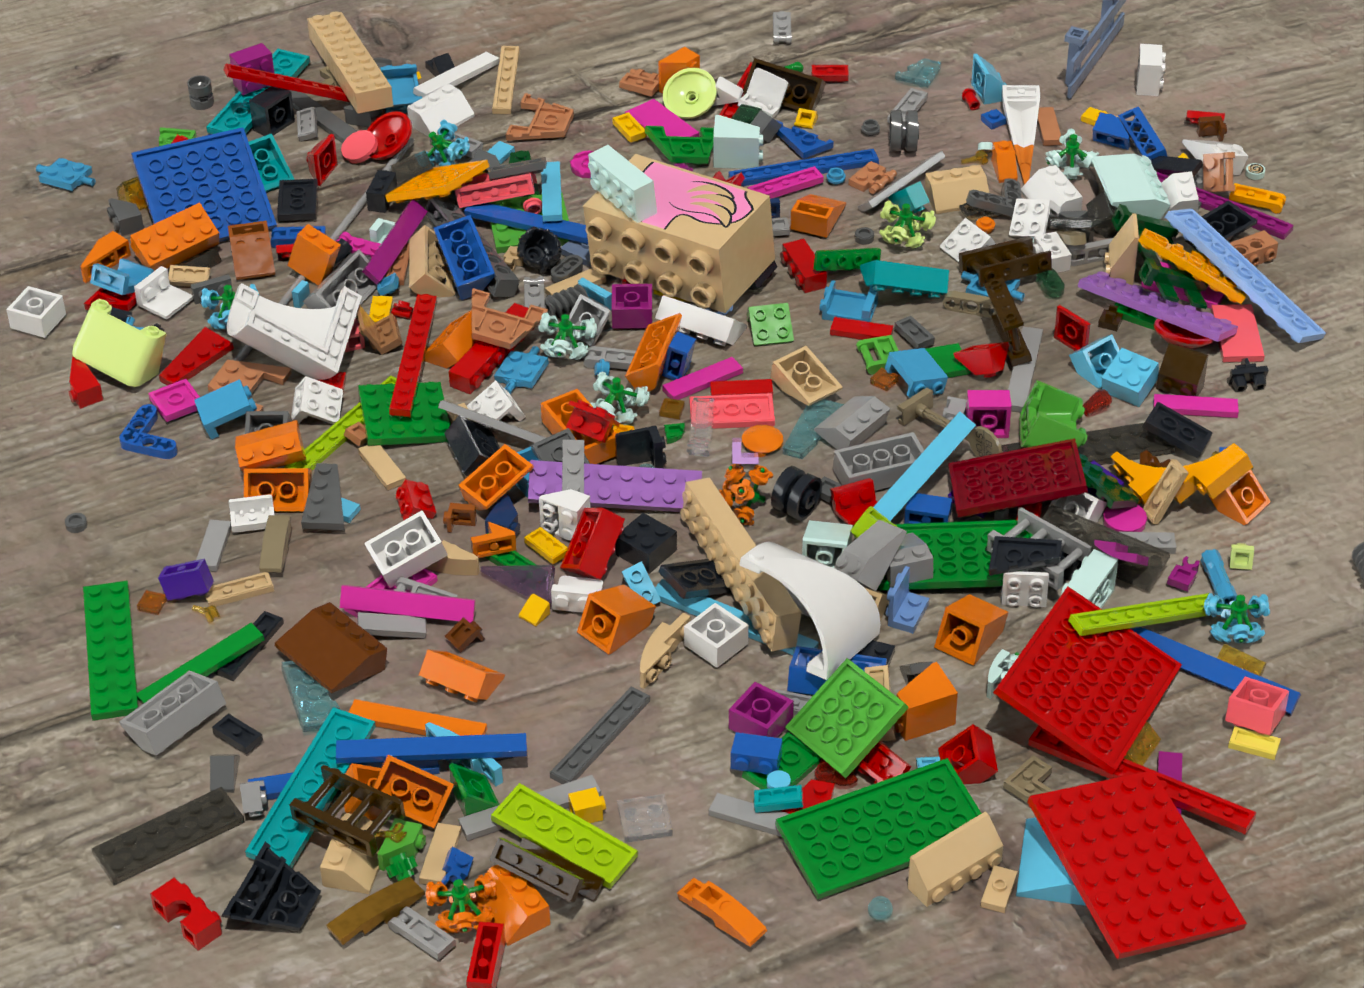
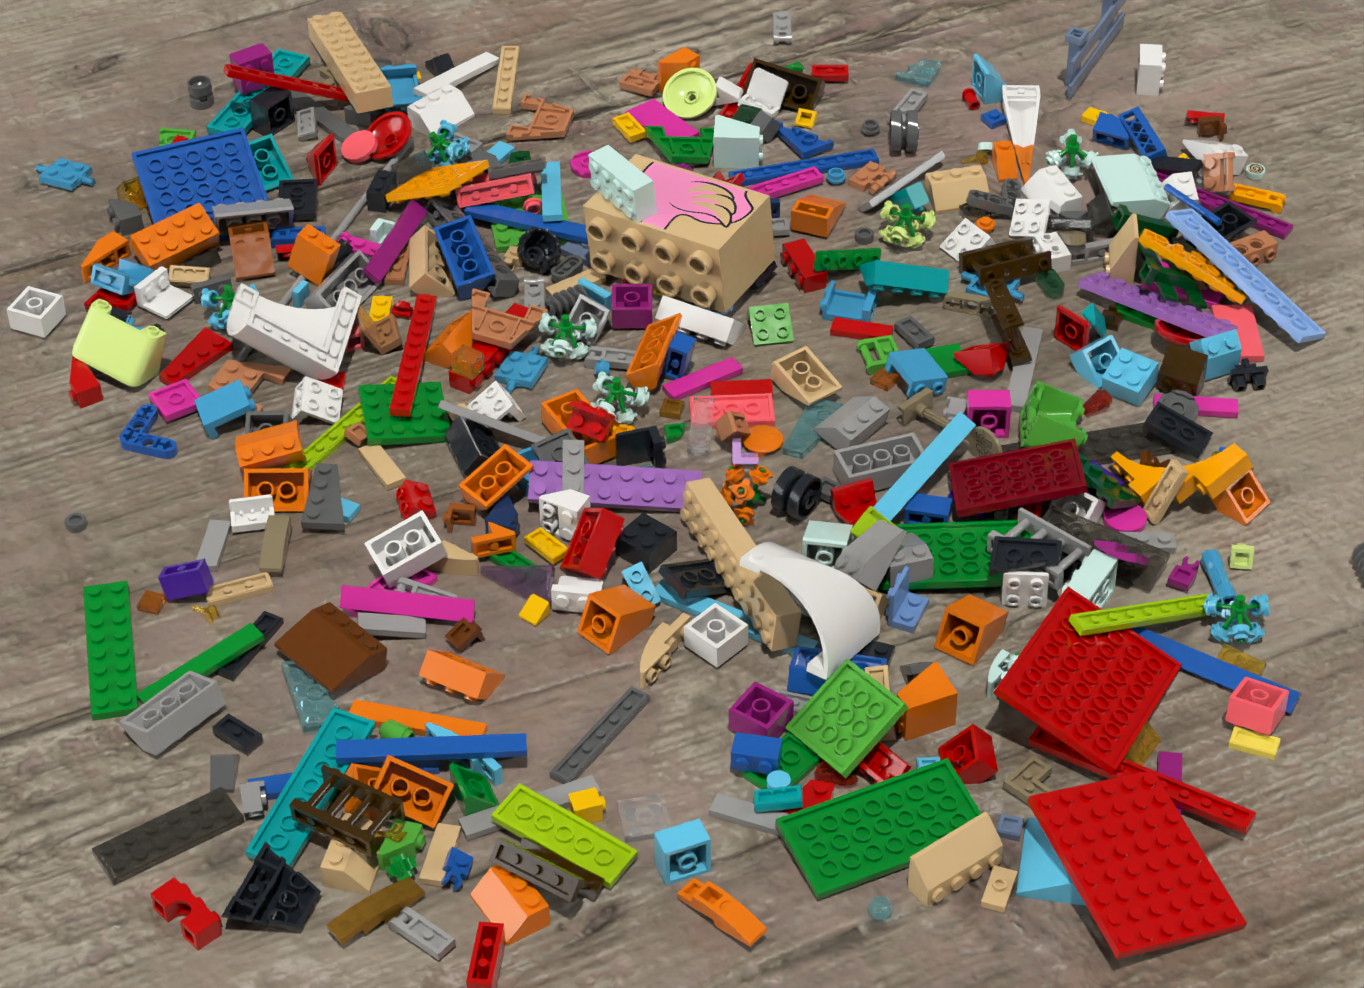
dark azure plate [377,273,399,296] -> none
orange plant [426,872,497,933] -> none
nougat tile [1037,107,1062,146] -> none
none -> light grey slope [211,198,294,236]
none -> bright green brick [379,719,416,739]
none -> clear yellow brick [451,344,484,380]
none -> medium azure brick [654,818,711,885]
none -> nougat slope [715,411,751,442]
none -> sand blue tile [996,814,1024,841]
none -> teal slope [1082,303,1107,338]
none -> dark grey tile [1158,390,1199,422]
none -> blue bar [1164,184,1222,226]
none -> medium azure slope [1189,329,1242,381]

